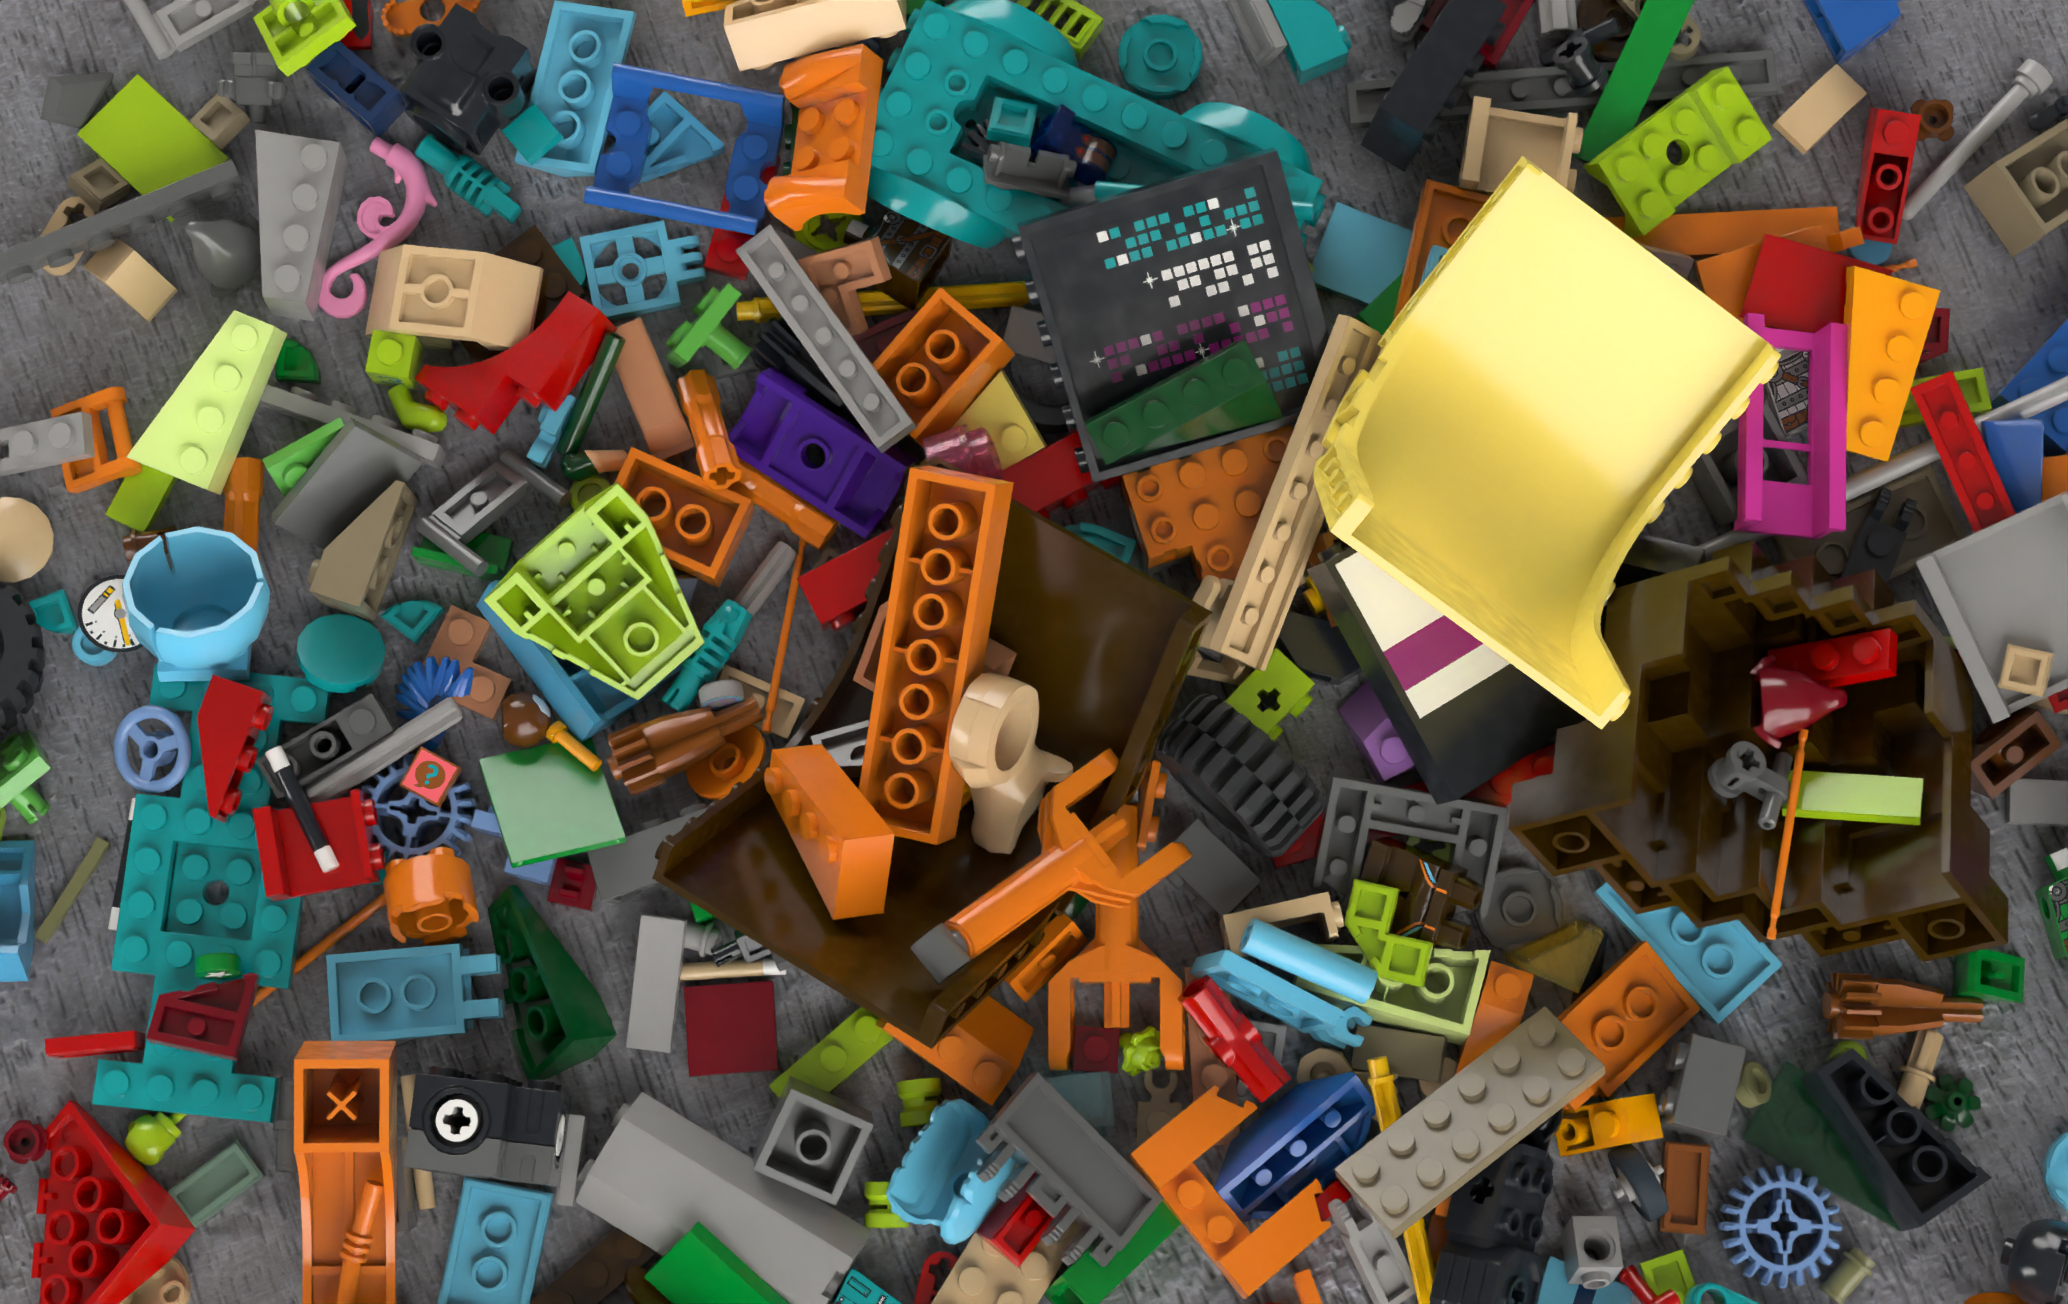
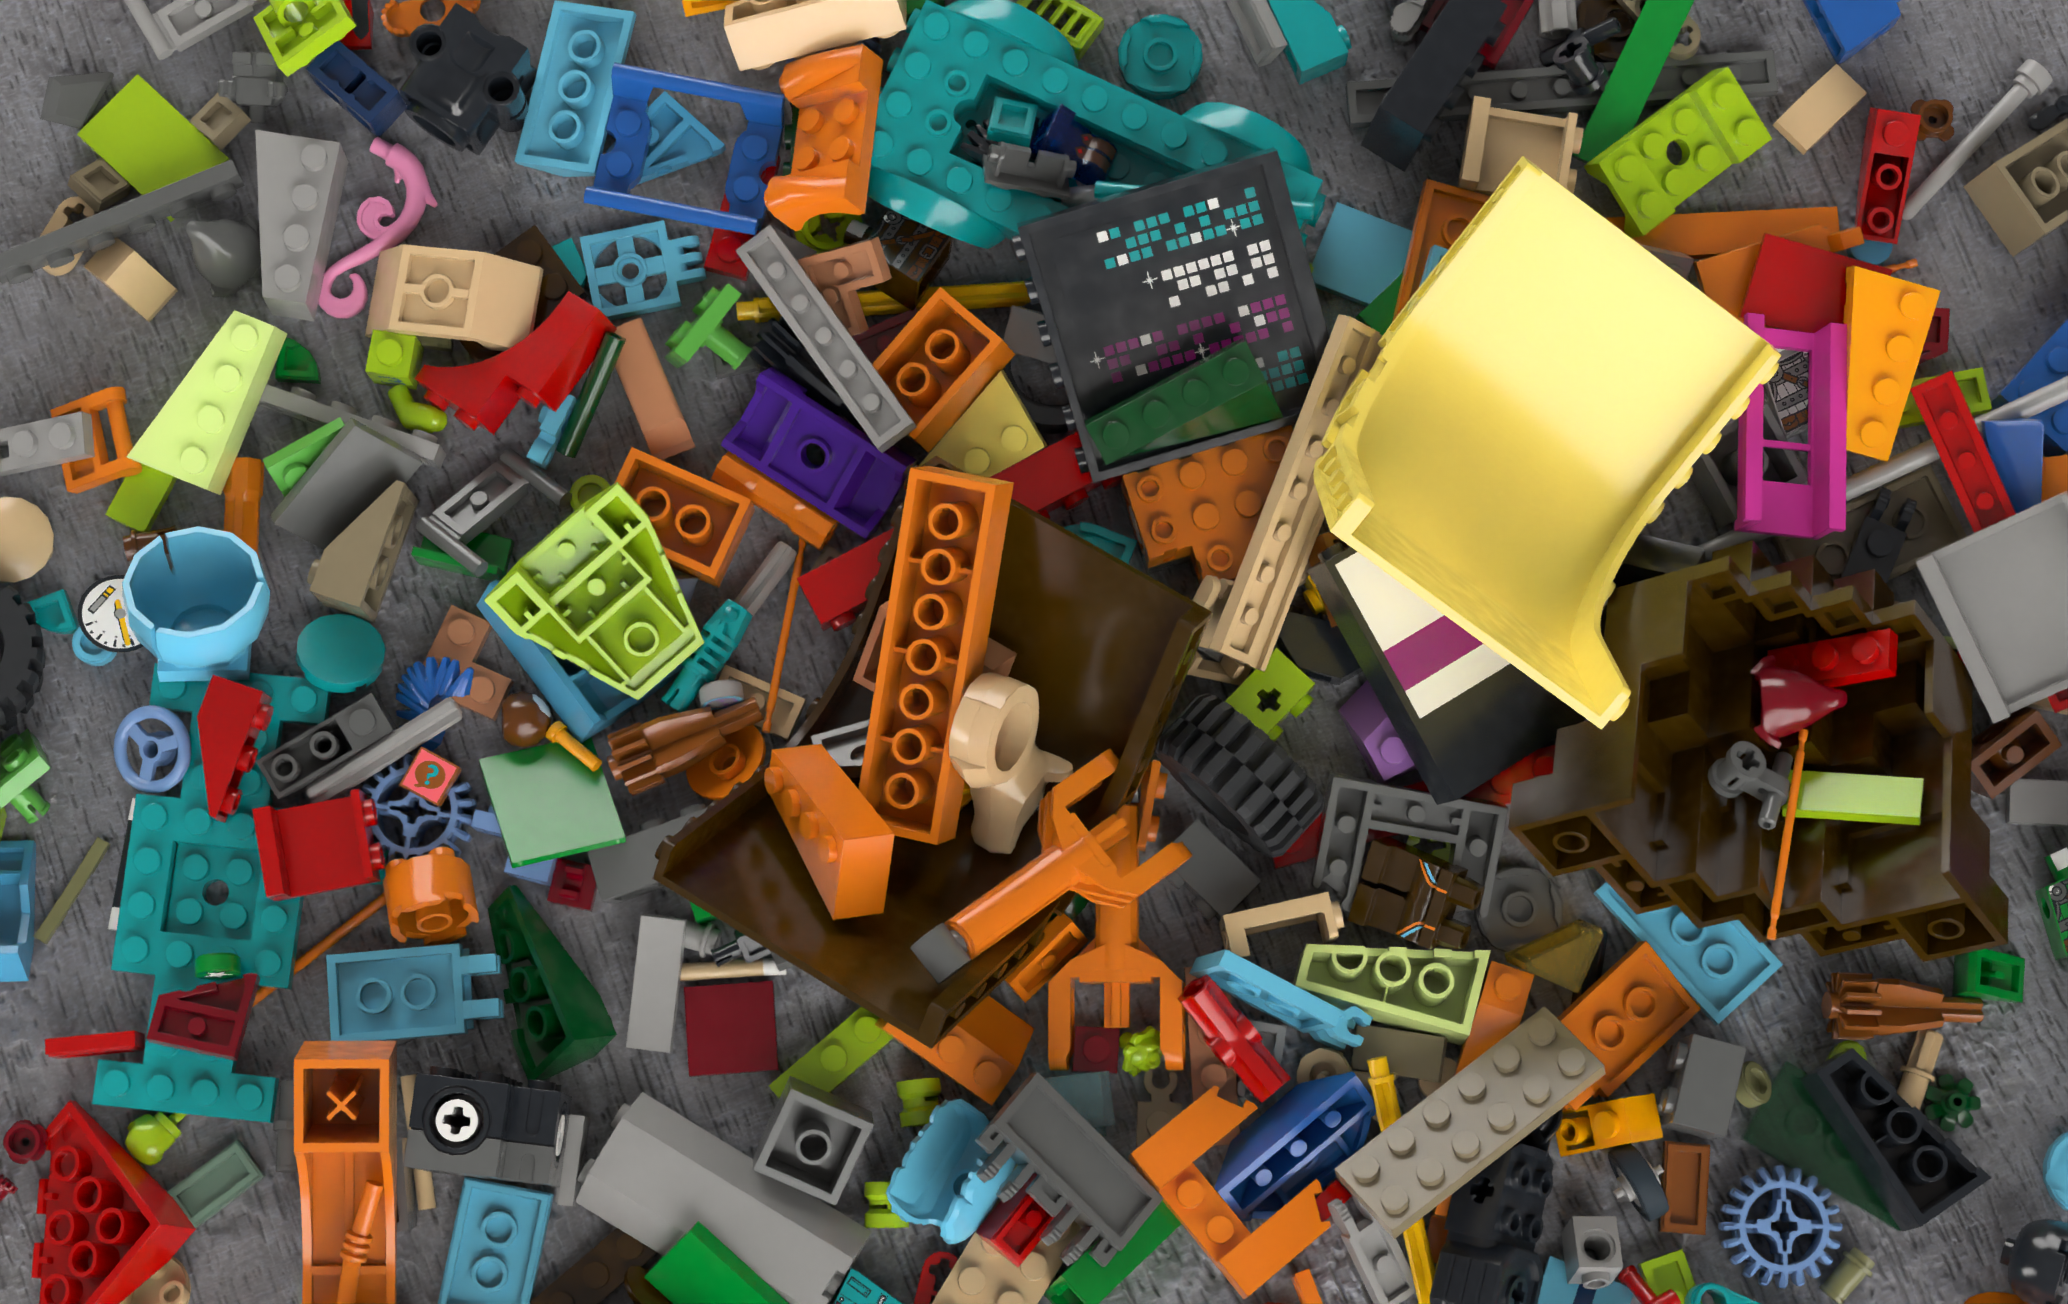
black bar [265,745,340,873] -> none
teal tile [381,600,444,644] -> none
teal hinge [415,134,522,224] -> none
teal tile [502,103,564,166] -> none
arm [560,450,627,482] -> none
orange axle [676,369,741,490] -> none
clear pink piece [923,424,1004,480] -> none
medium azure piece [1239,918,1378,1004] -> none
lime tile [1344,879,1433,988] -> none
tan tile [1998,644,2055,697] -> none

